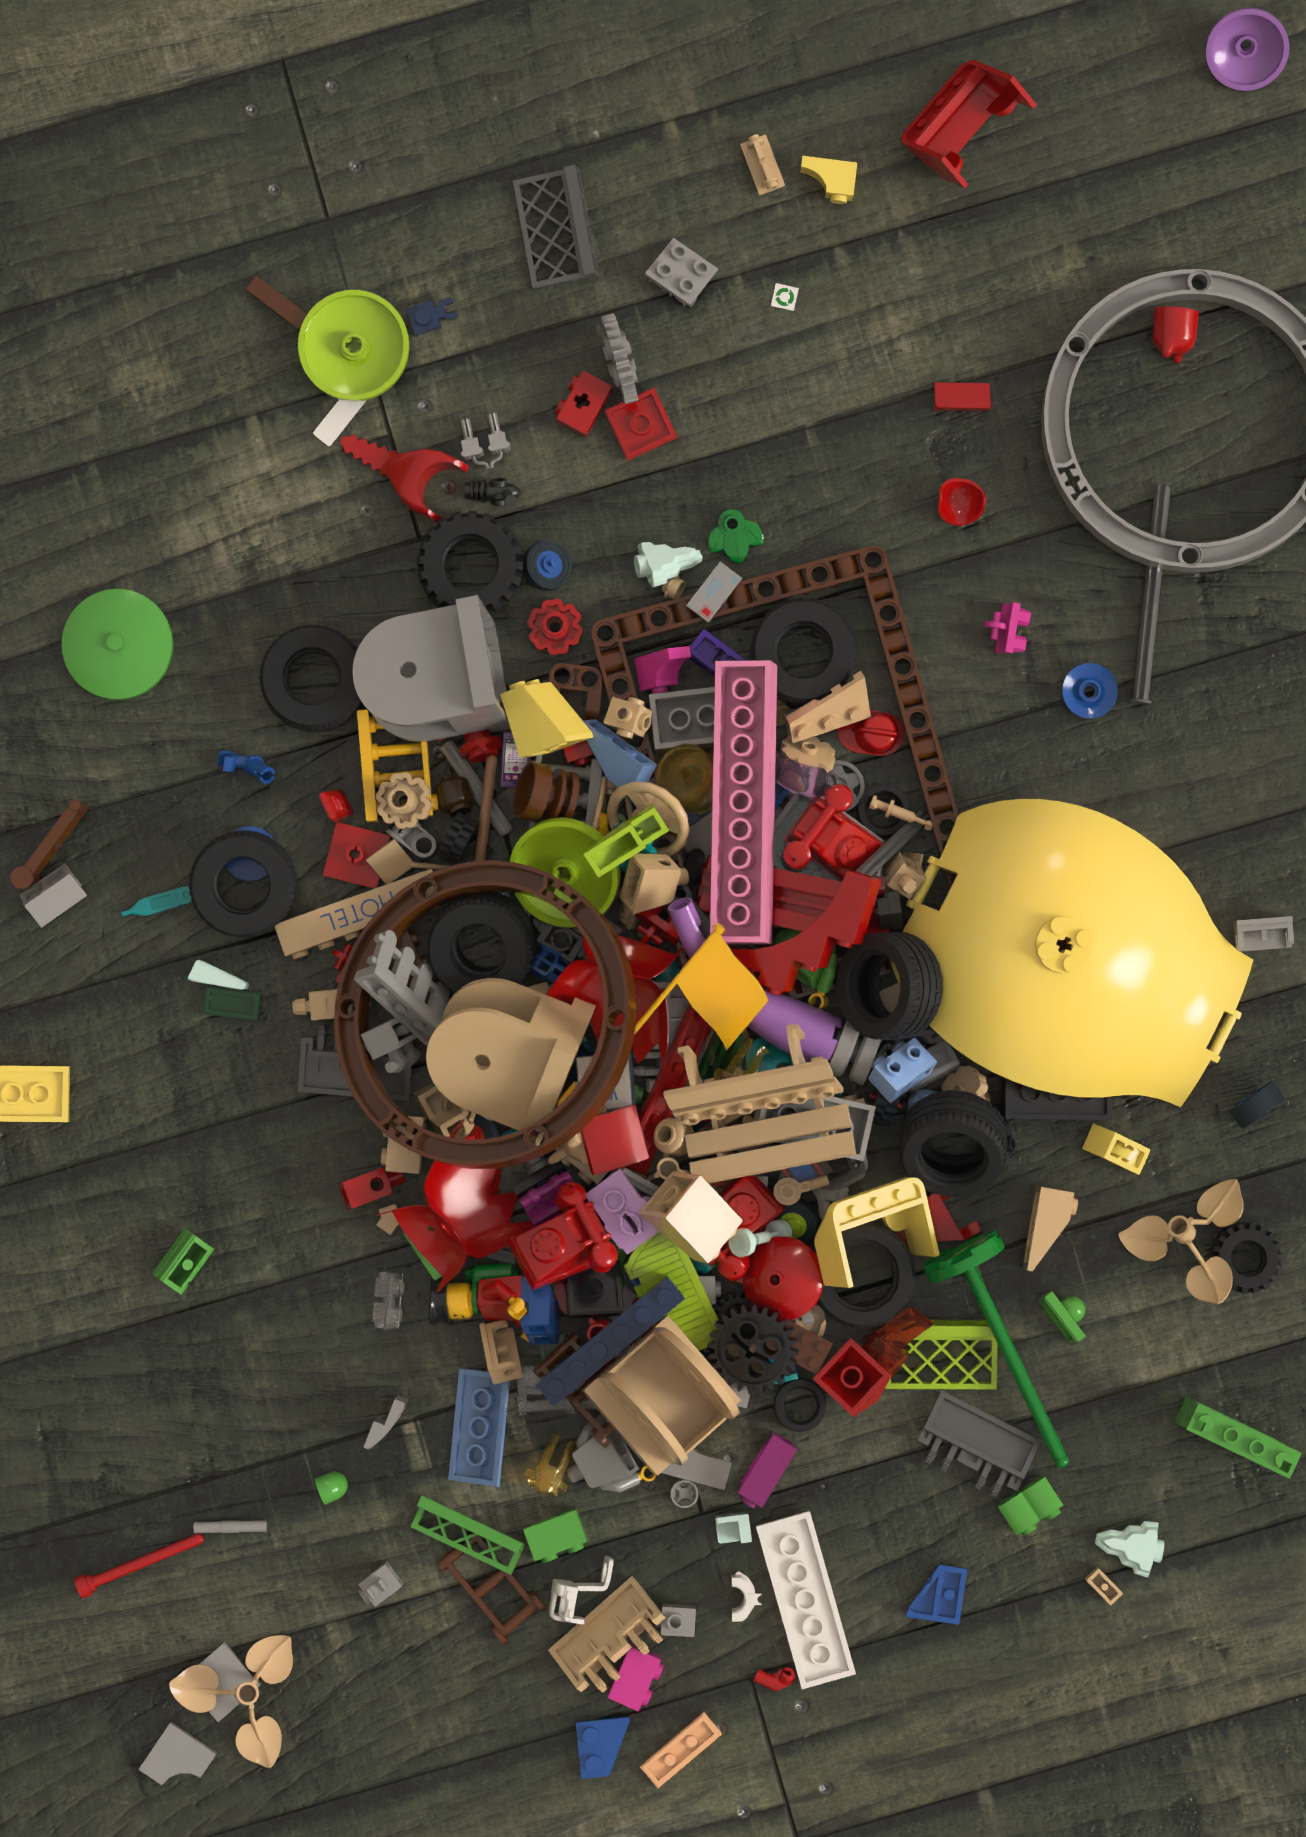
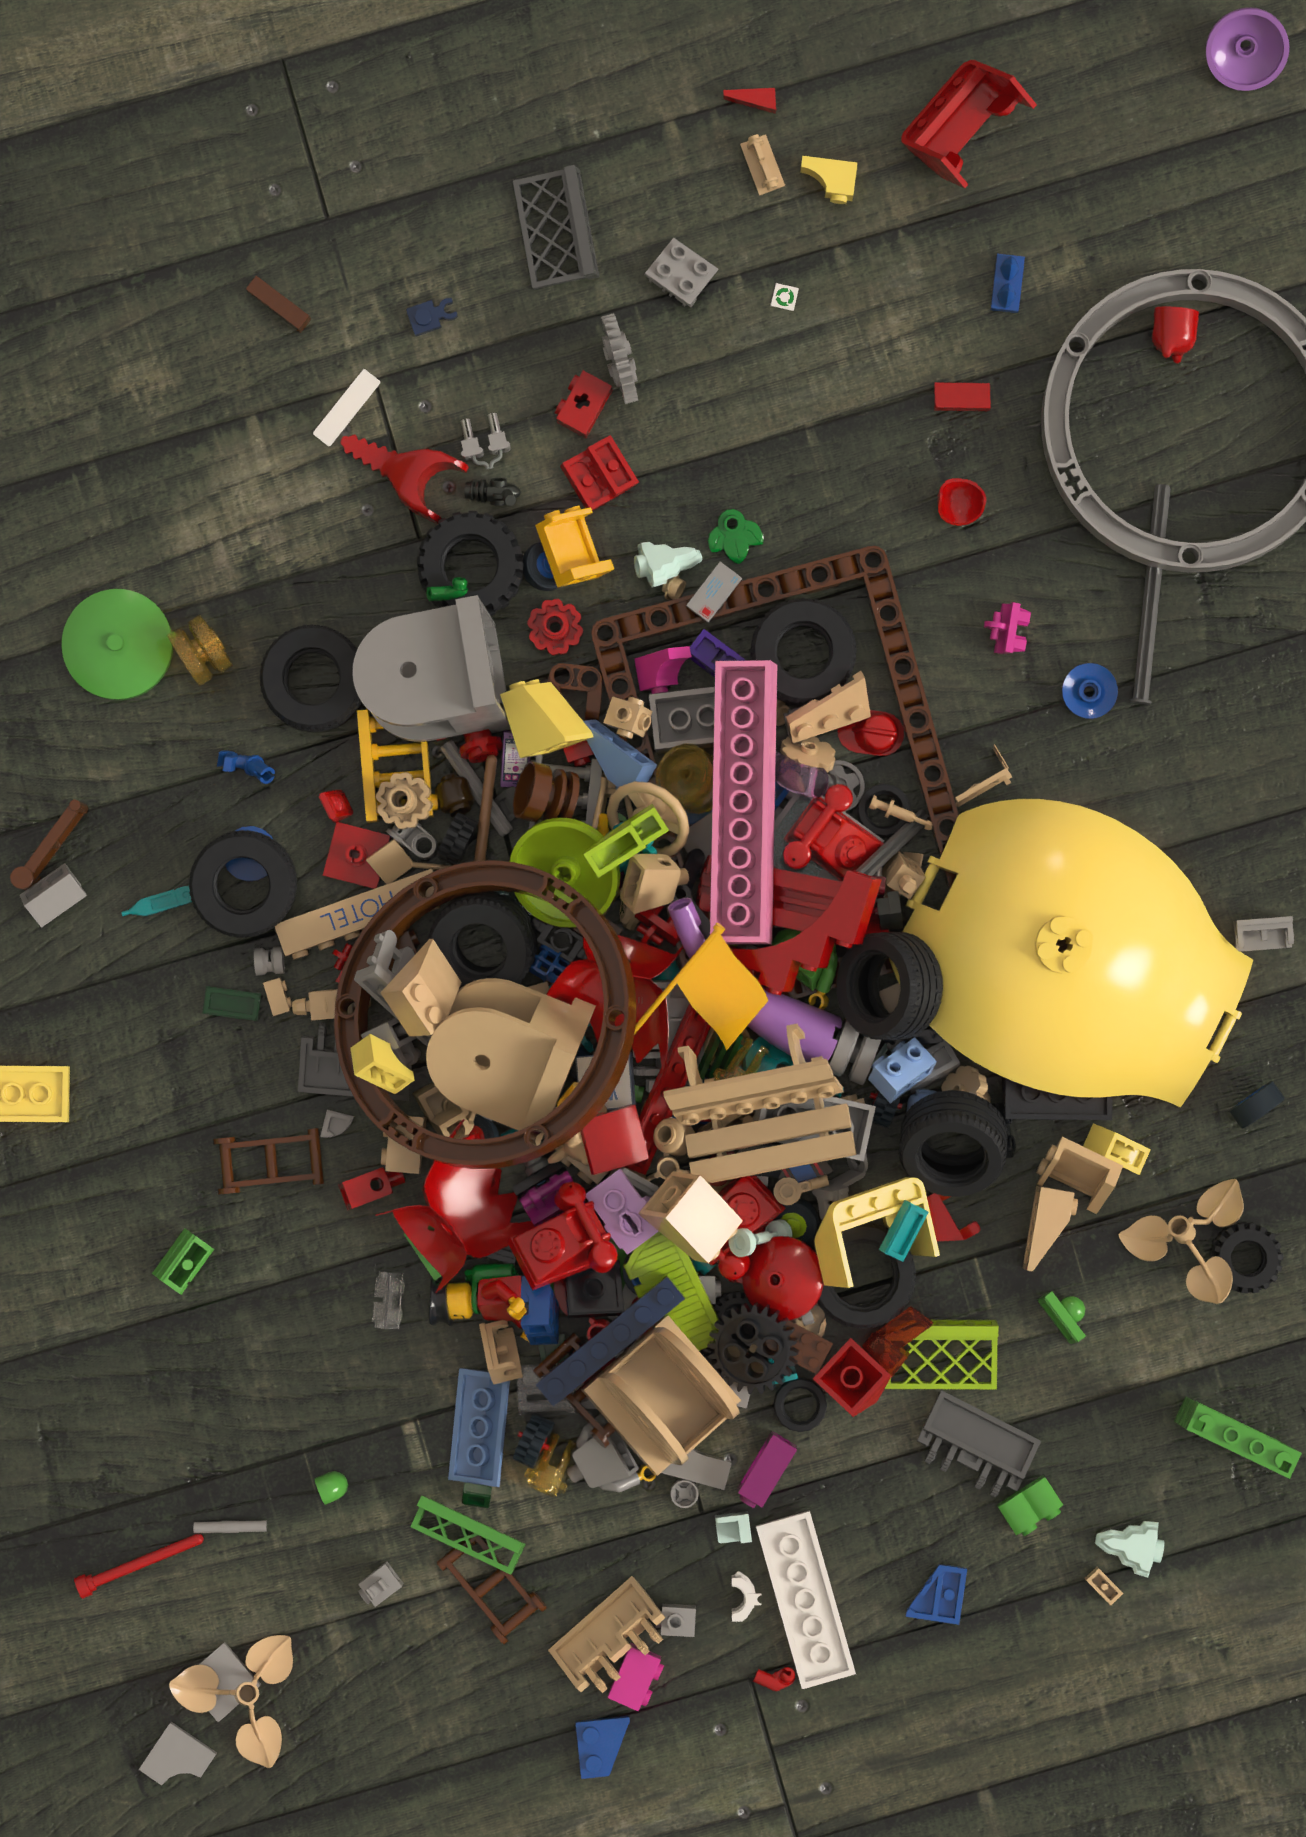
light aqua slope [188,960,249,990] -> none
lime dish [298,290,409,402] -> none
light grey slope [363,1395,408,1449] -> none
tan piece [376,1204,399,1235] -> none
bright green brick [523,1508,588,1563] -> none
white piece [549,1555,613,1624] -> none
red plate [604,387,677,462] -> none
light nougat tile [640,1712,722,1788] -> none
green piece [923,1230,1069,1468] -> none
none -> clear yellow wheel [167,614,233,686]
none -> reddish brown piece [213,1128,324,1195]
none -> light grey wheel [254,946,285,976]
none -> tan piece [263,978,292,1016]
none -> light grey tile [320,1110,355,1138]
none -> light yellow arch [351,1034,415,1094]
none -> tan slope [380,939,462,1037]
none -> green arm [427,577,468,601]
none -> dark green tile [462,1482,492,1508]
none -> black wheel [513,1413,555,1469]
none -> yellow panel [535,506,614,588]
none -> red slope [560,435,639,511]
none -> red piece [723,88,776,114]
none -> teal tile [879,1200,929,1262]
none -> tan piece [955,744,1012,807]
none -> blue tile [990,254,1025,313]
none -> tan panel [1036,1137,1123,1214]

